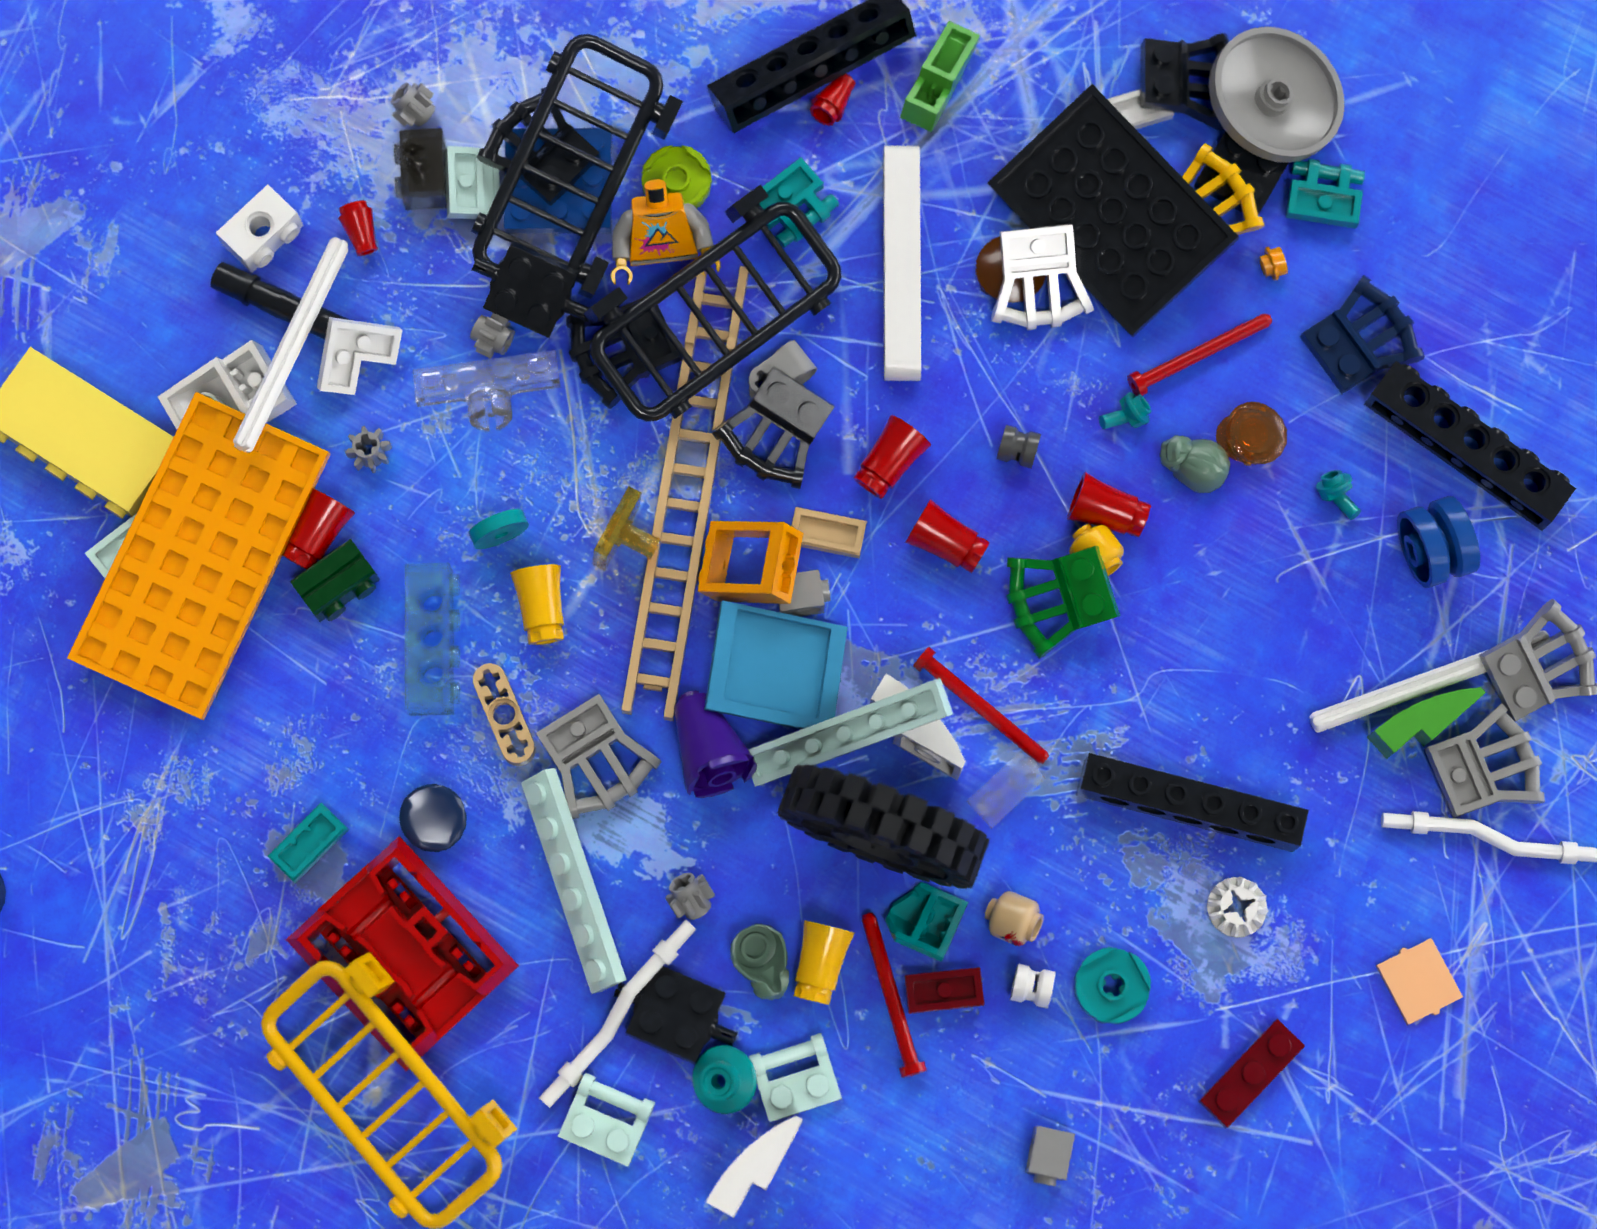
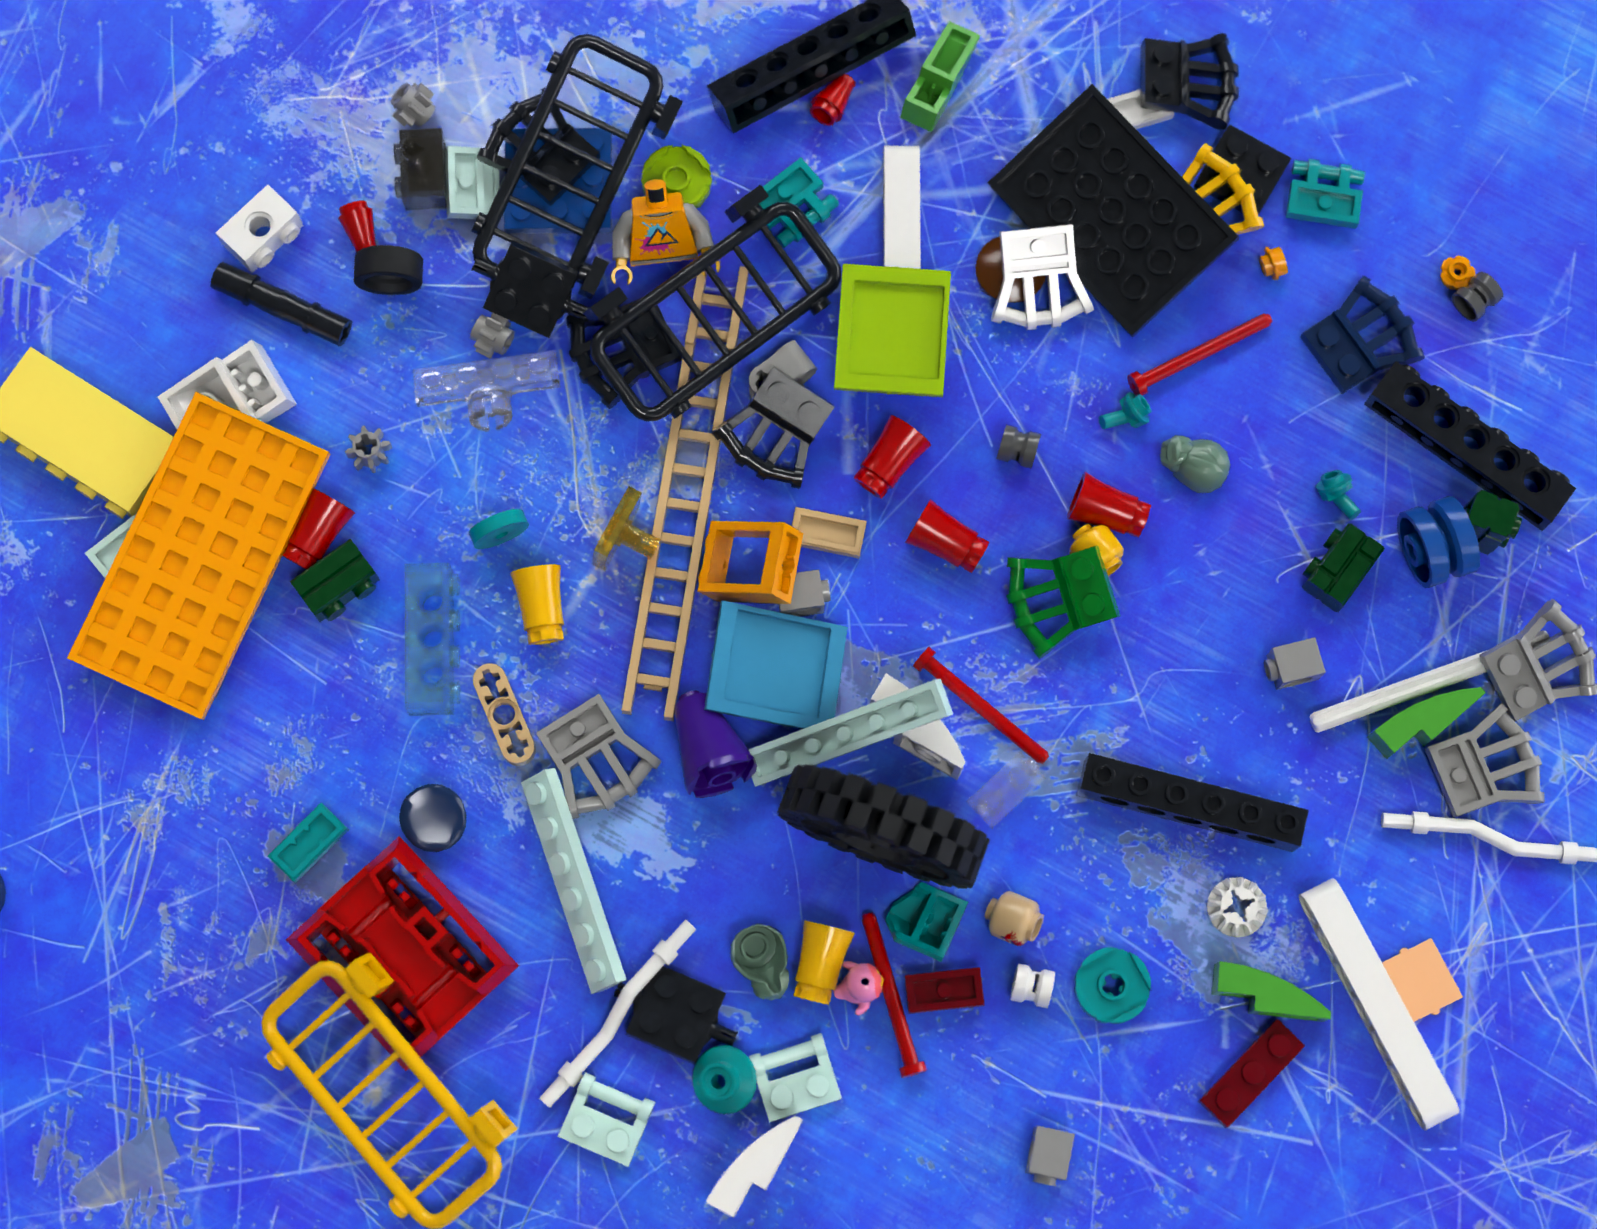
white axle [233,237,349,453] -> none
white plate [317,317,402,395] -> none
light grey gear [665,873,715,920] -> none
light grey dish [1209,27,1344,162] -> none
clear orange piece [1216,402,1287,466] -> none
none -> black tyre [354,245,423,295]
none -> bright pink animal [833,961,884,1016]
none -> lime piece [834,264,951,398]
none -> bright green slope [1212,961,1331,1022]
none -> light grey brick [1264,637,1326,690]
none -> white beam [1299,878,1459,1131]
none -> dark green brick [1302,523,1385,612]
none -> light orange plate [1440,256,1475,290]
none -> dark grey wheel [1452,272,1503,322]
none -> dark green brick [1463,490,1522,555]

